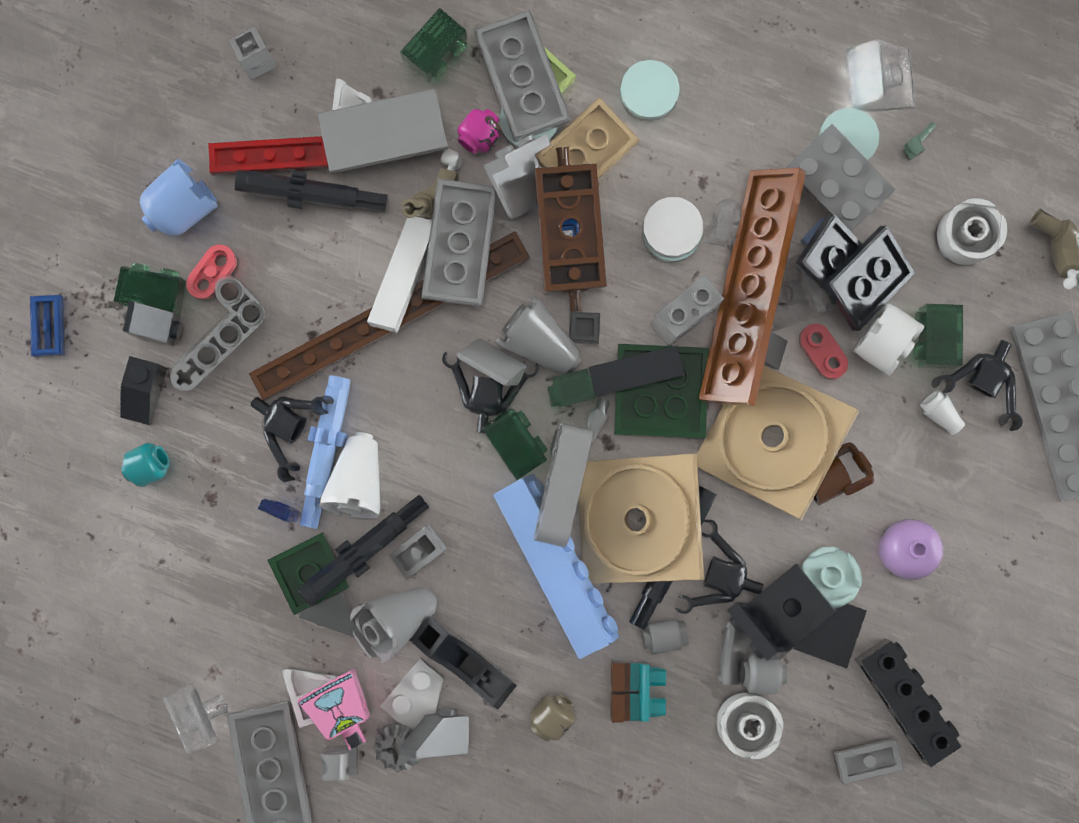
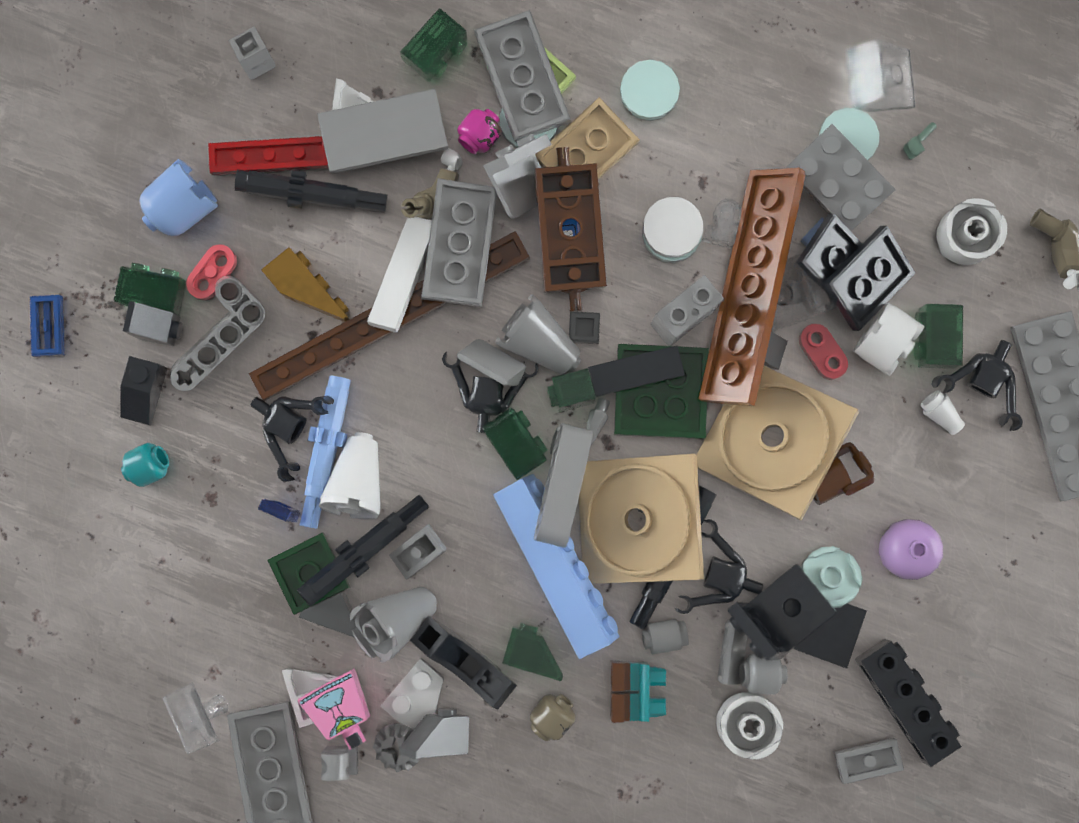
none -> pearl gold slope [261,247,349,322]
none -> clear green slope [502,622,563,682]

